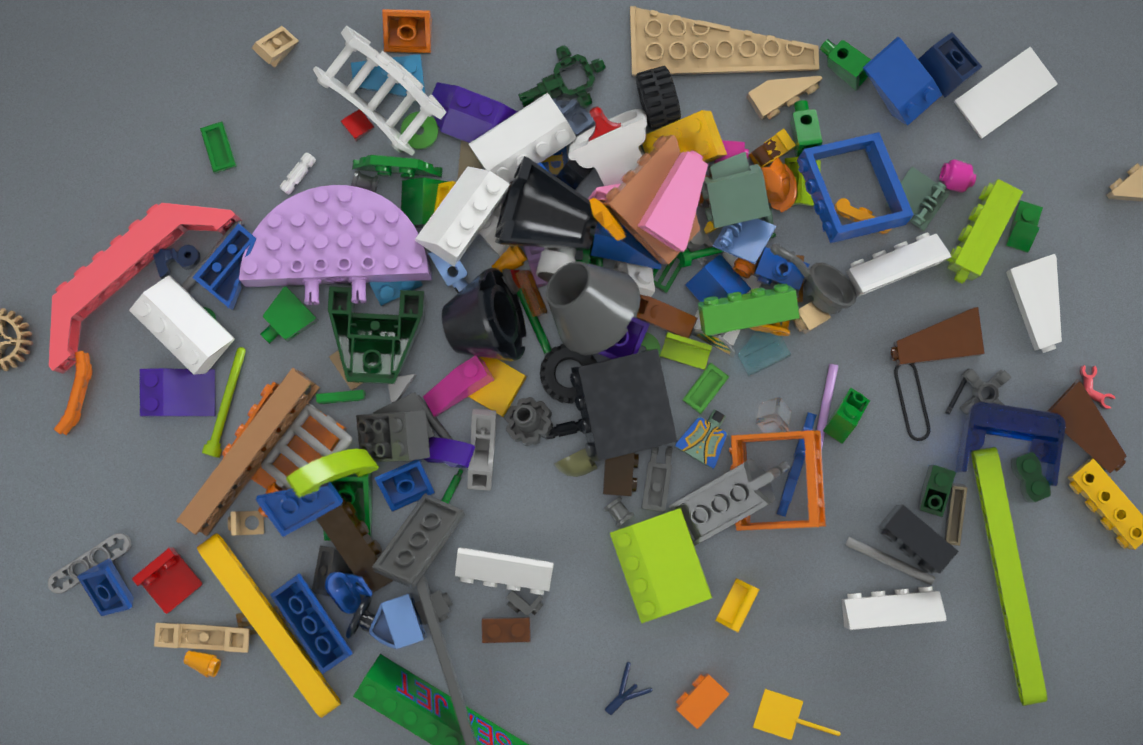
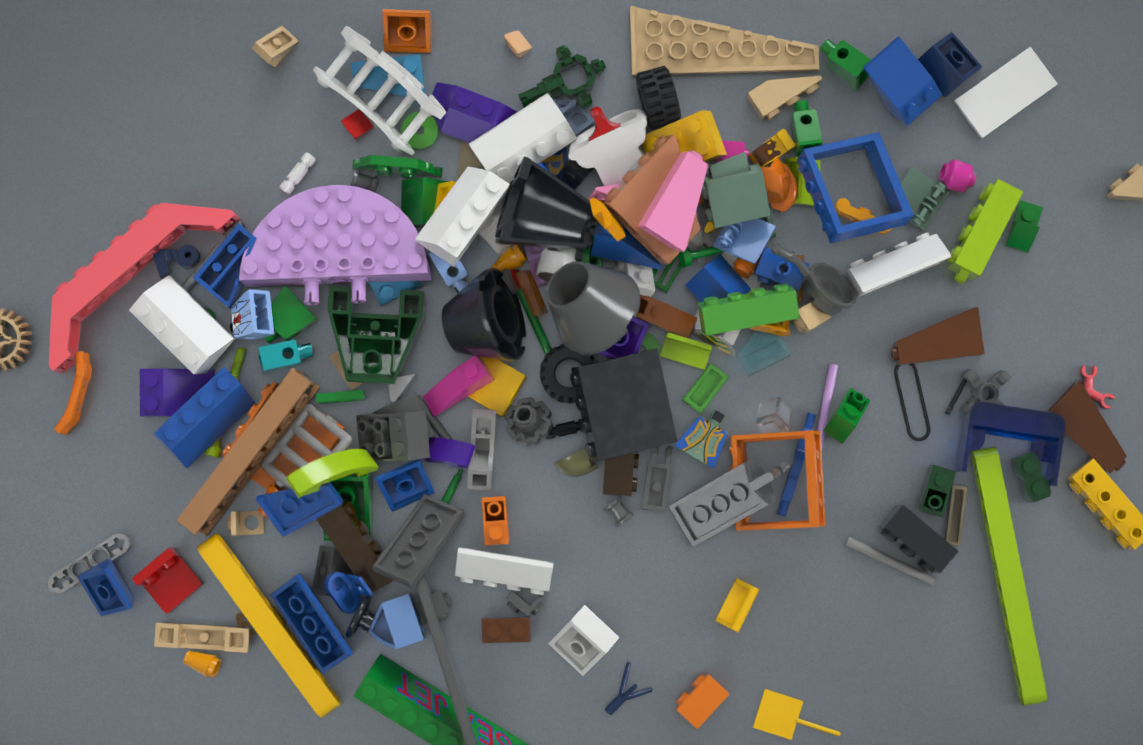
green tile [200,122,237,174] -> none
lime slope [610,508,712,624] -> none
white slope [842,586,946,630] -> none
white slope [1006,254,1062,353] -> none
none -> blue slope [153,367,255,469]
none -> light blue torso [230,289,274,340]
none -> teal torso [257,340,313,375]
none -> orange slope [482,496,510,545]
none -> light nougat slope [504,31,532,58]
none -> white slope [548,605,620,676]

